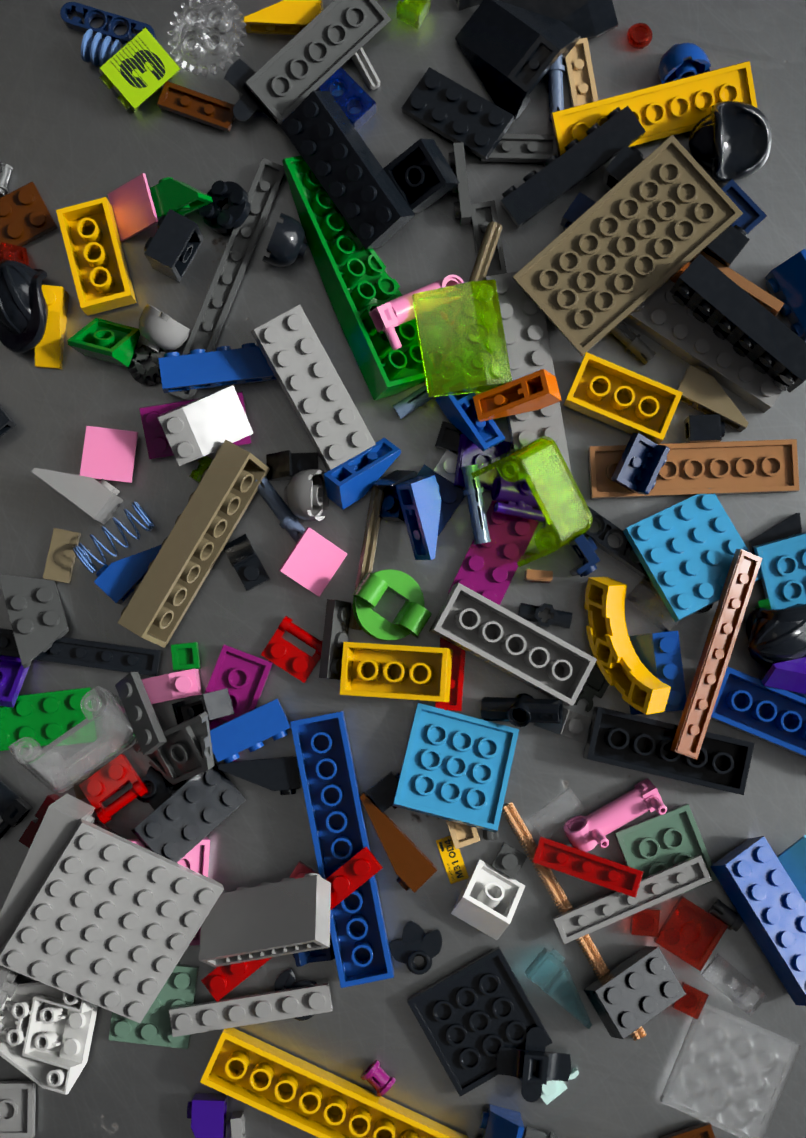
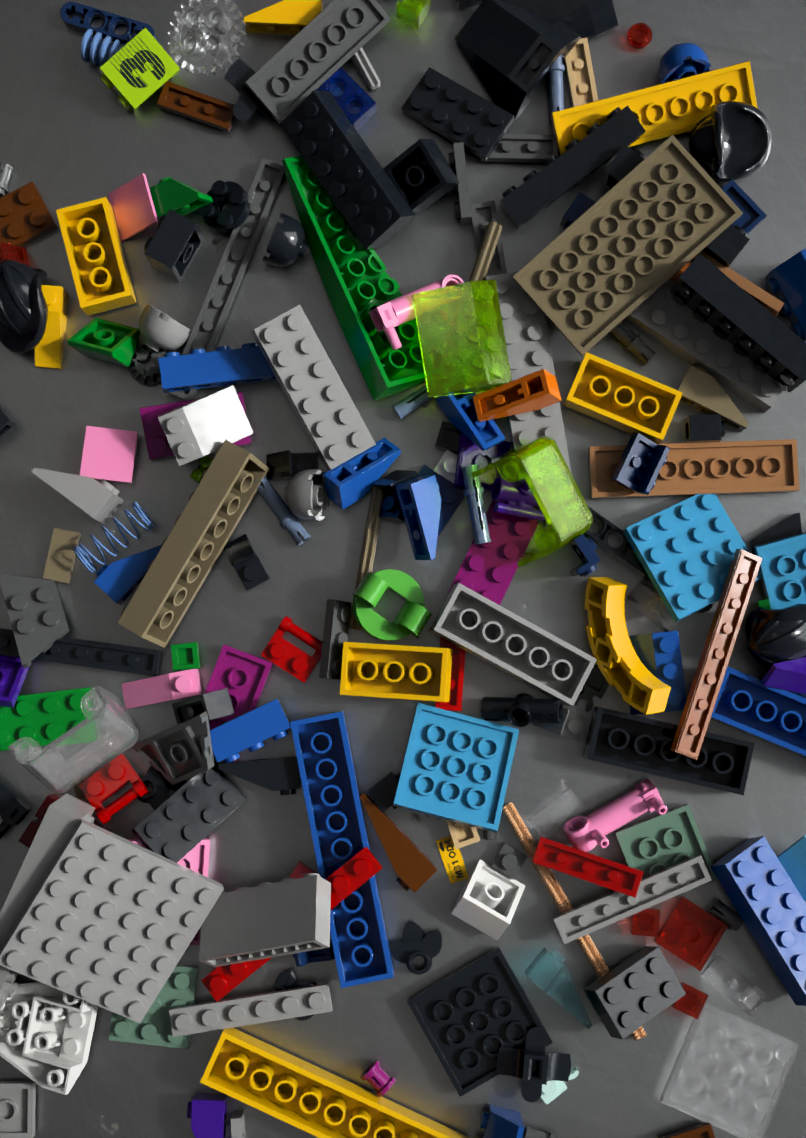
dark grey plate [115,672,167,755] -> none
bright pink piece [279,527,347,597] -> none
black axle [518,603,572,629] -> none
medium nougat tile [524,569,553,583] -> none

